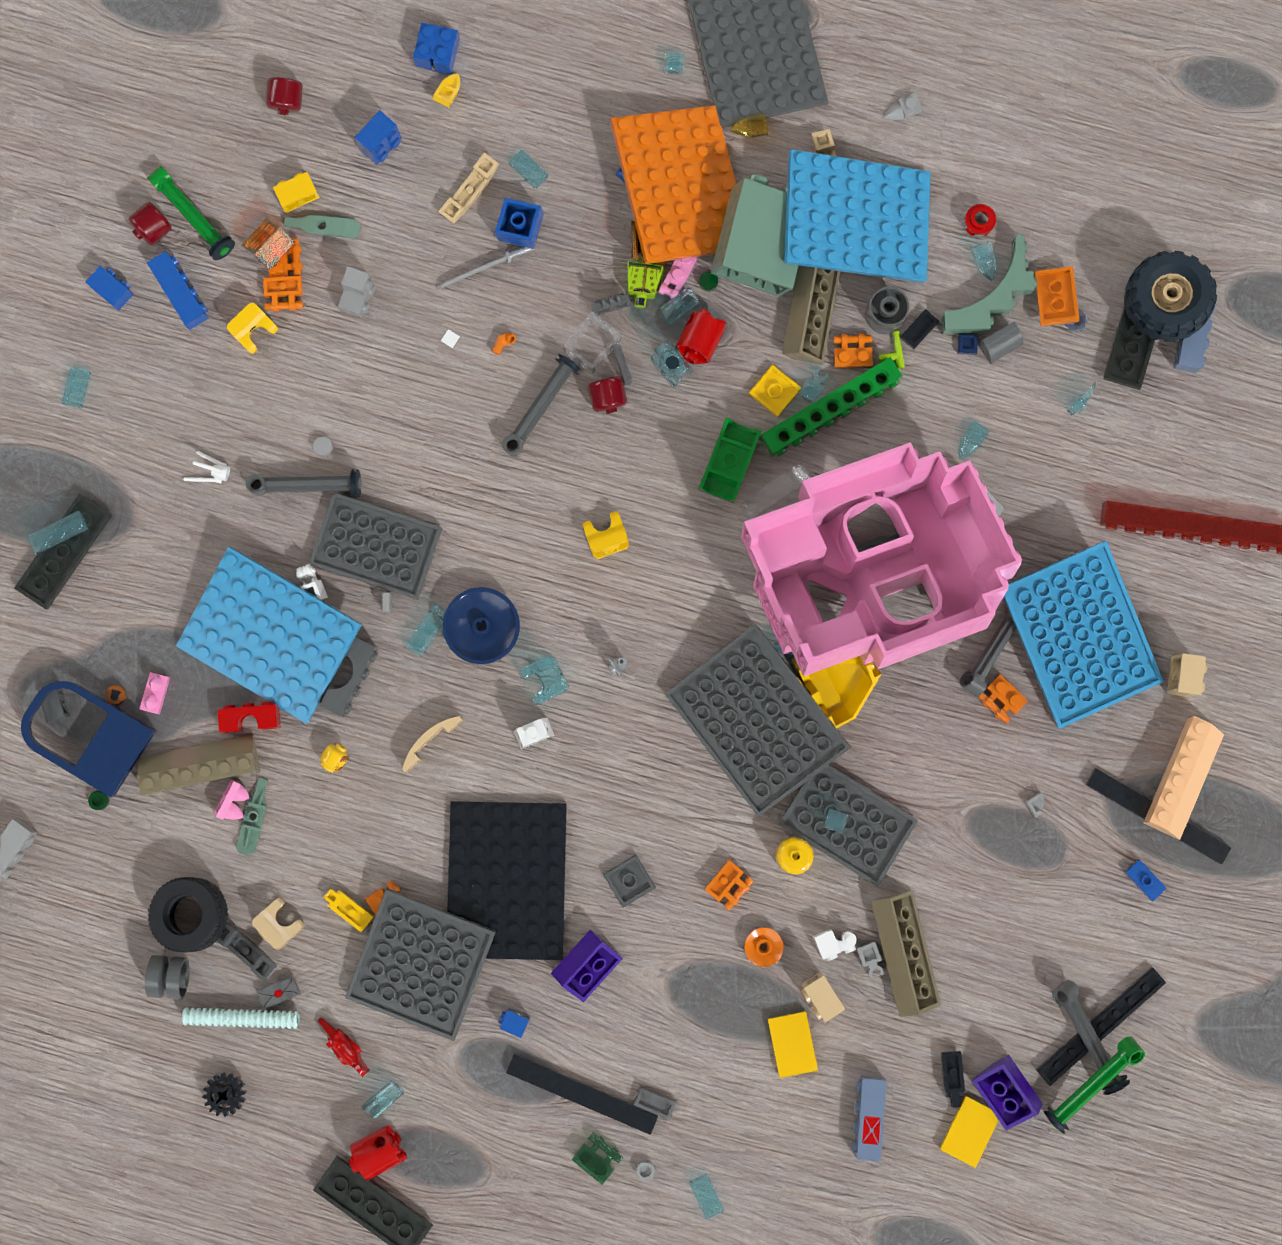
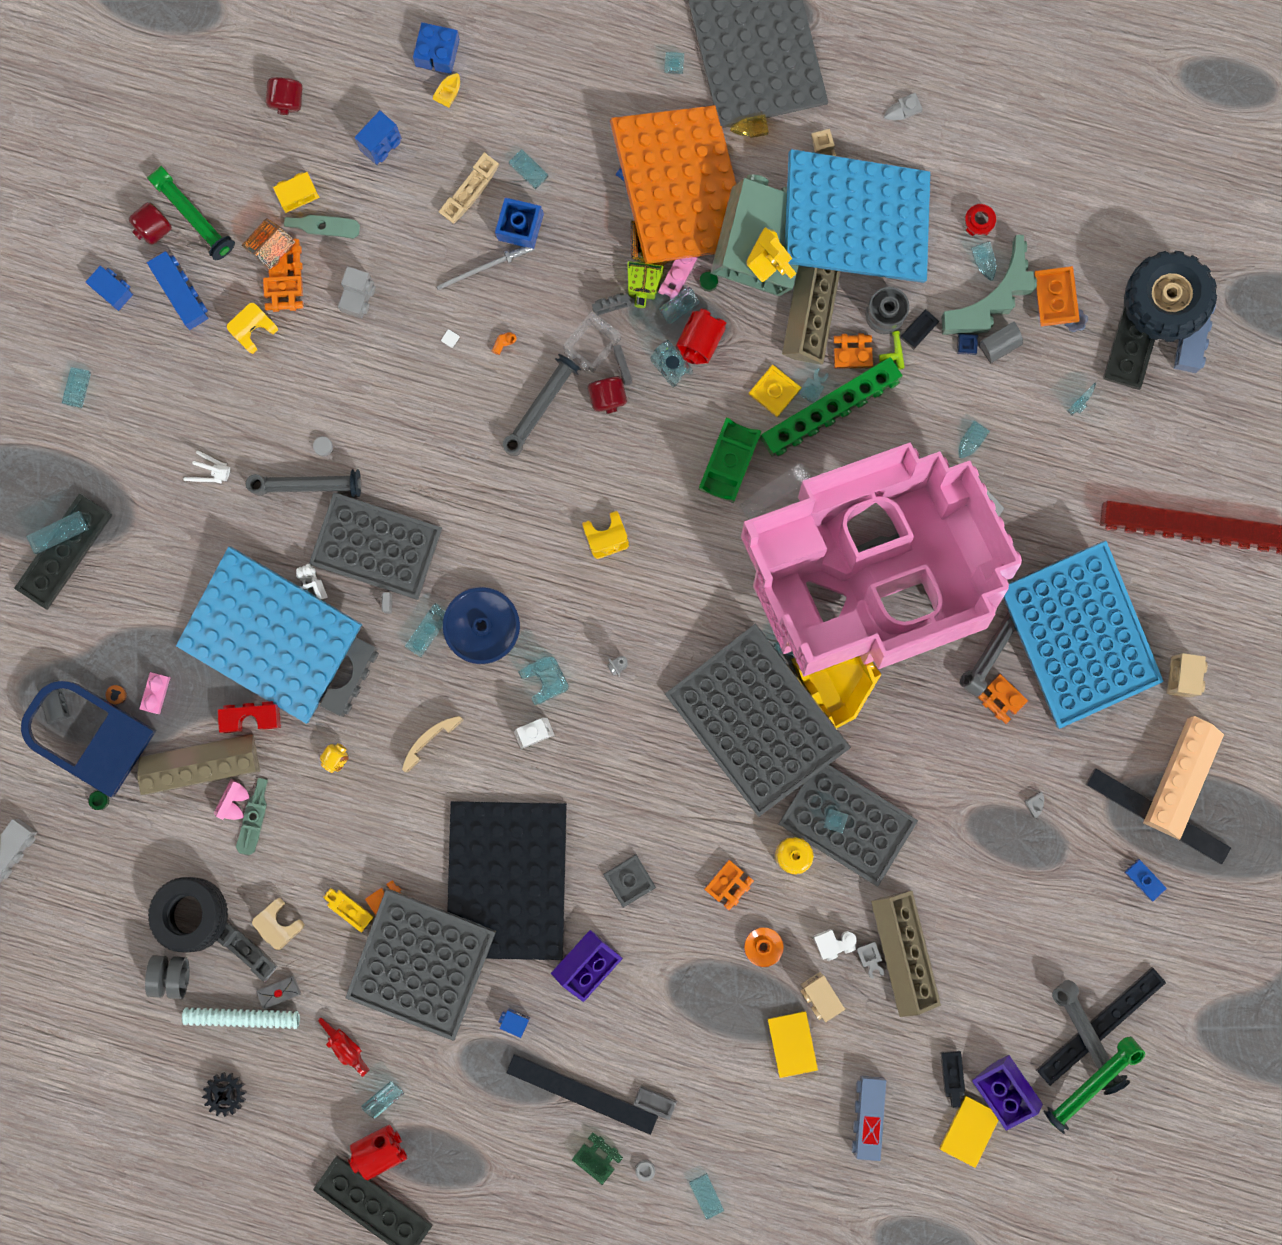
none -> yellow piece [747,227,796,282]

